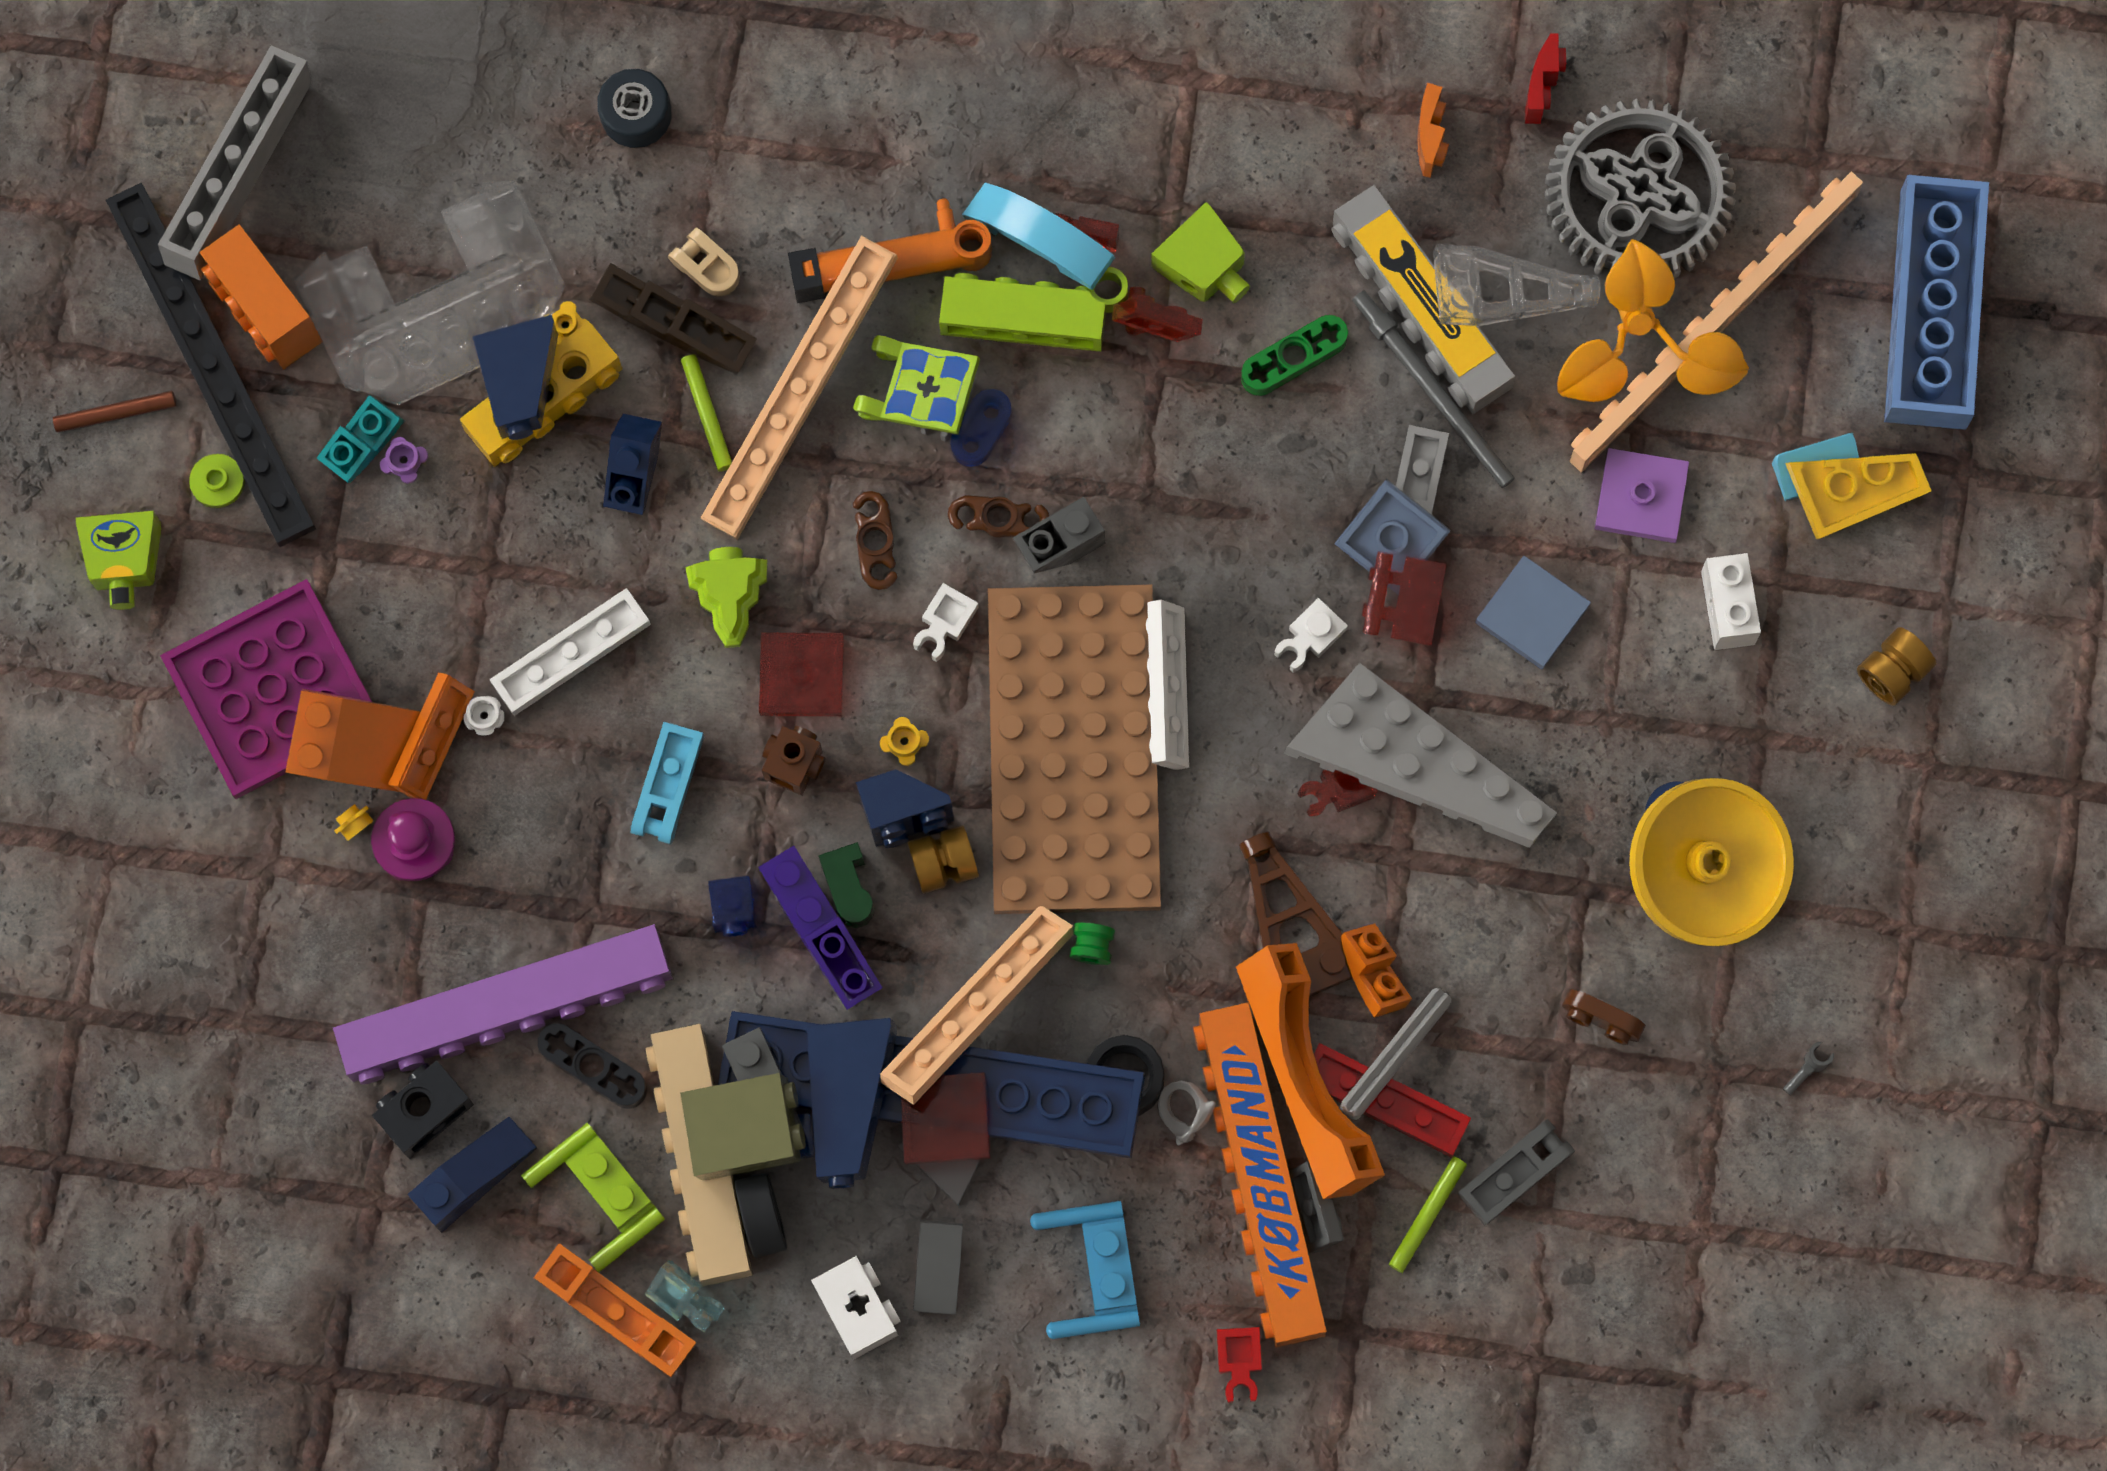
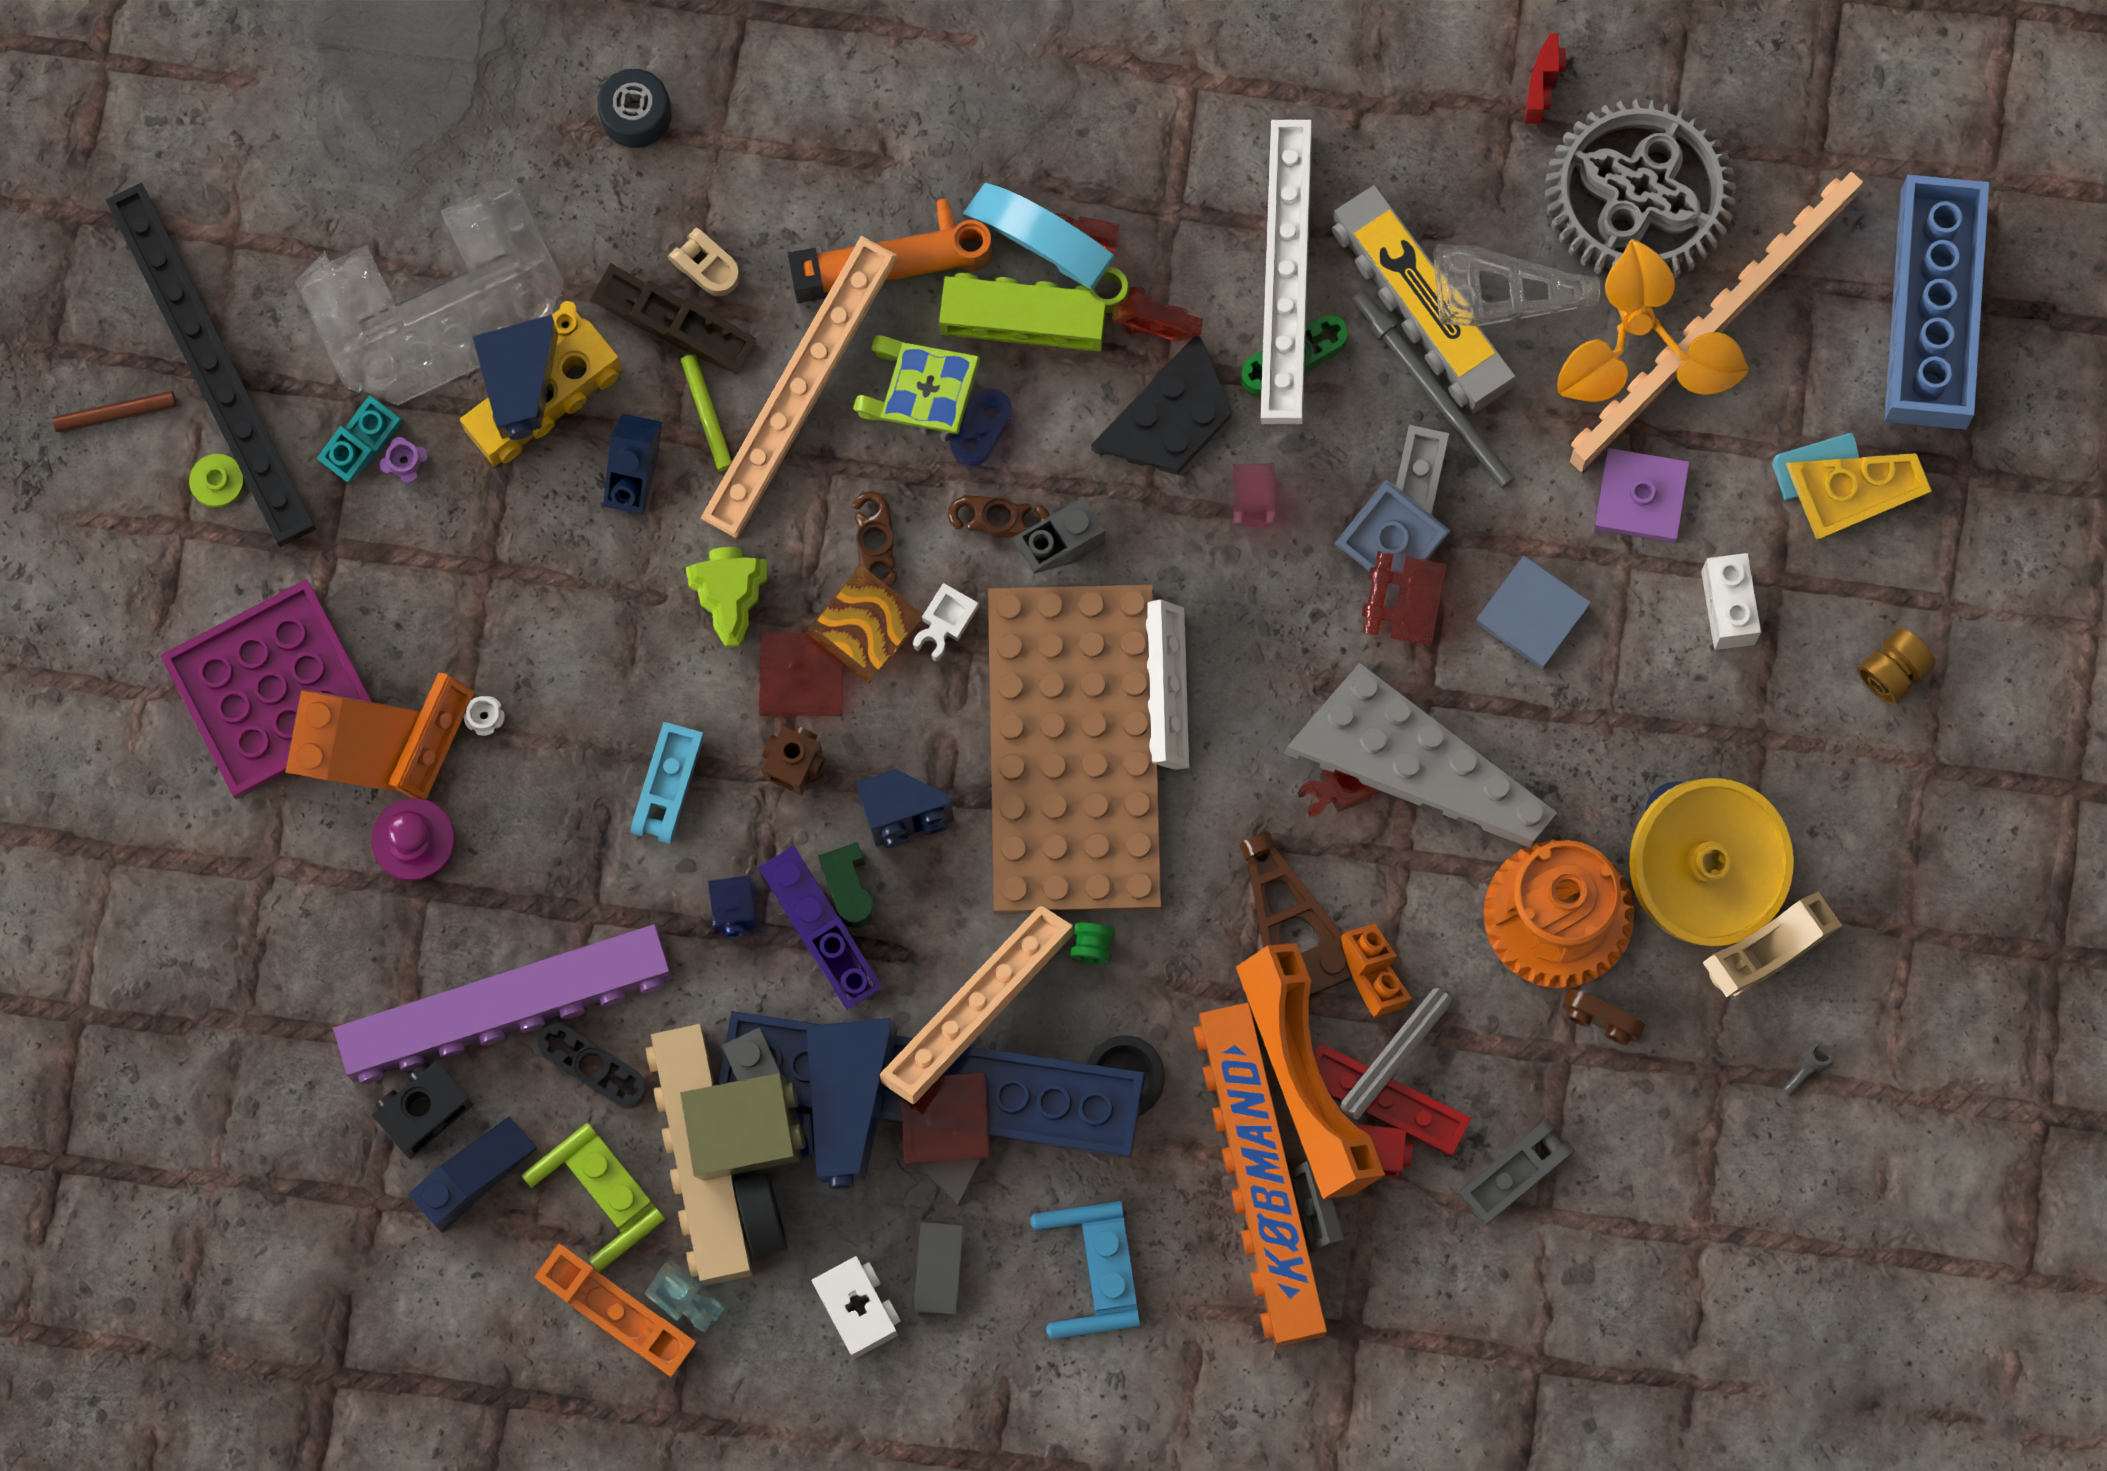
lime torso [76,511,161,610] -> none
light grey brick [158,45,312,281] -> none
orange brick [199,224,323,370] -> none
yellow plate [334,804,374,841] -> none
white plate [489,588,651,716] -> none
yellow plate [880,717,929,766] -> none
pearl gold wheel [908,825,979,894] -> none
lime torso [1151,202,1250,303] -> none
light grey piece [1158,1080,1216,1145] -> none
red plate [1217,1327,1262,1403] -> none
white plate [1274,598,1348,673] -> none
lime bar [1388,1156,1467,1273] -> none
orange slope [1417,82,1449,178] -> none
none -> slope [805,564,923,684]
none -> black wing [1091,334,1232,475]
none -> clear pink brick [1232,463,1275,528]
none -> white plate [1261,120,1312,424]
none -> red brick [1355,1124,1413,1178]
none -> orange piece [1483,840,1634,989]
none -> tan arch [1703,892,1842,997]

